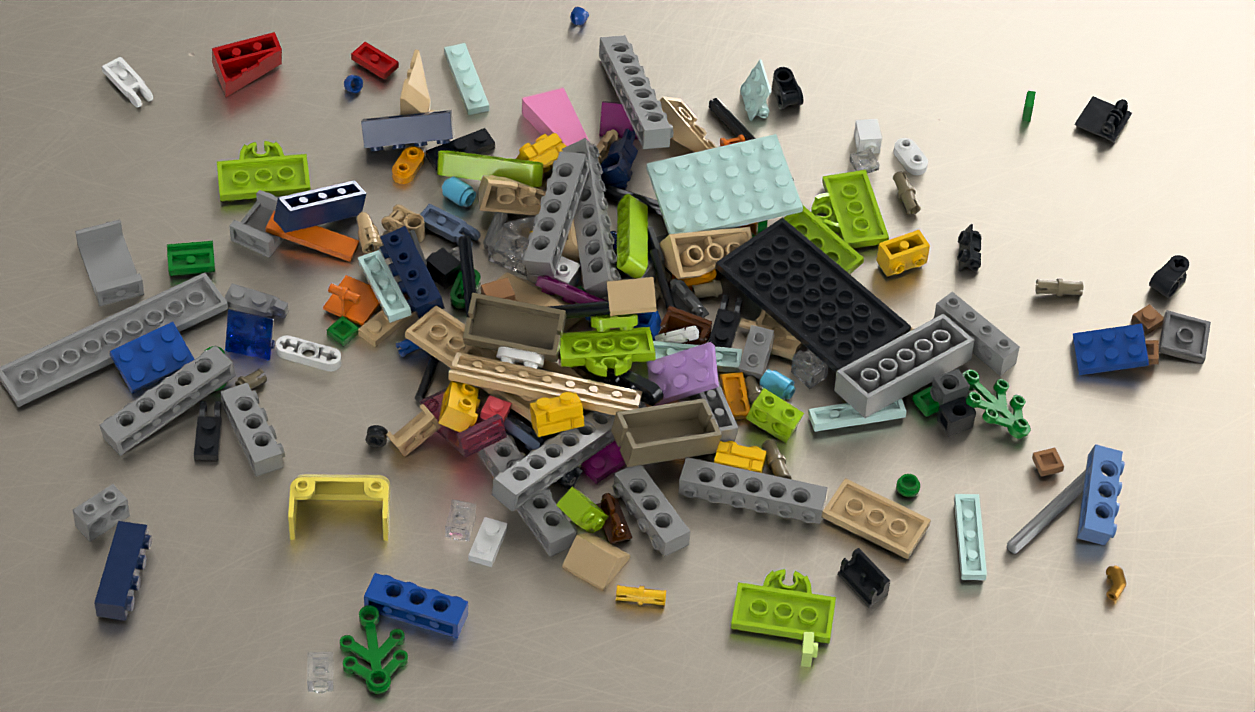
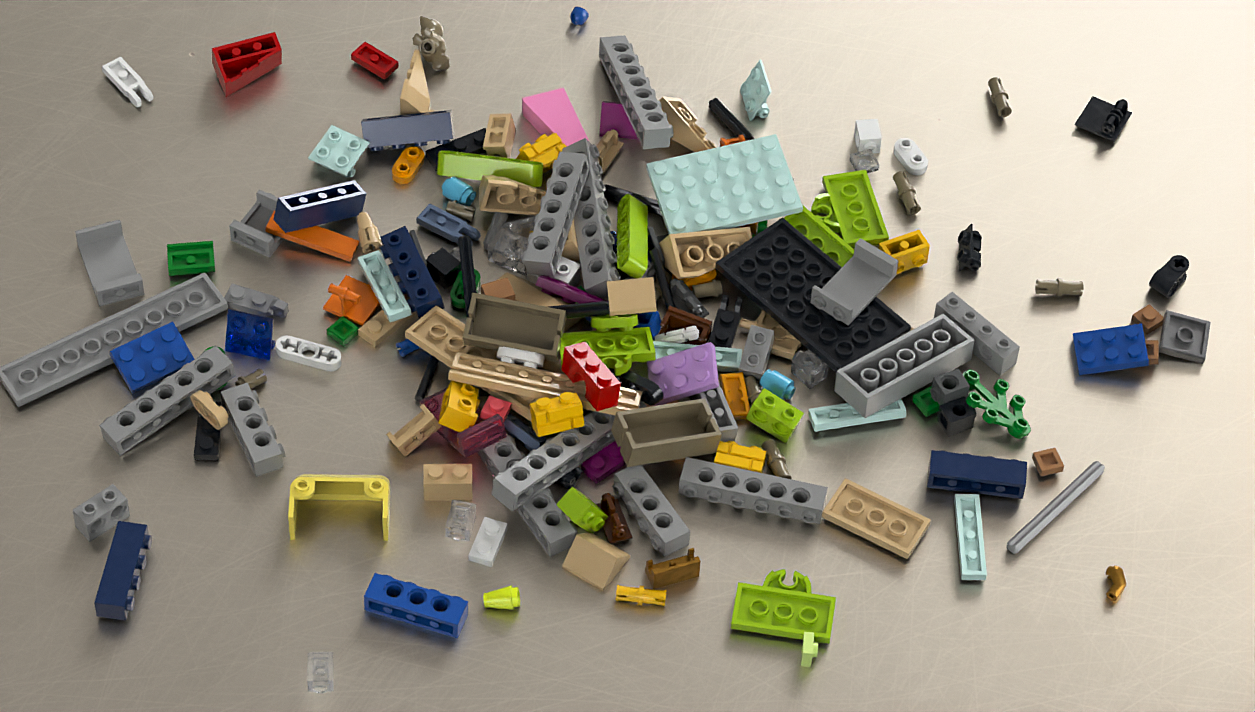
lime plate [217,141,311,201] -> none
green plant [340,605,408,694] -> none
blue hinge [344,75,363,93] -> none
black bush [365,425,388,447] -> none
tan piece [381,204,425,243] -> none
light aqua plate [444,43,489,115] -> none
dark blue piece [600,128,638,190] -> none
black piece [772,67,804,109] -> none
black hinge [837,548,890,608] -> none
green plate [896,474,920,497] -> none
green tile [1022,90,1036,122] -> none
medium blue brick [1077,444,1125,545] -> none
none -> tan plate [190,390,229,430]
none -> light aqua hinge [308,125,370,178]
none -> dark tan animal [412,16,450,70]
none -> tan brick [423,464,472,501]
none -> dark tan pin [446,200,476,222]
none -> tan hinge [483,113,516,158]
none -> neon yellow cone [483,585,520,610]
none -> red arch [561,342,621,411]
none -> pearl gold hinge [645,548,701,589]
none -> light grey panel [810,238,898,325]
none -> dark blue brick [927,450,1027,499]
none -> dark tan pin [988,77,1012,117]

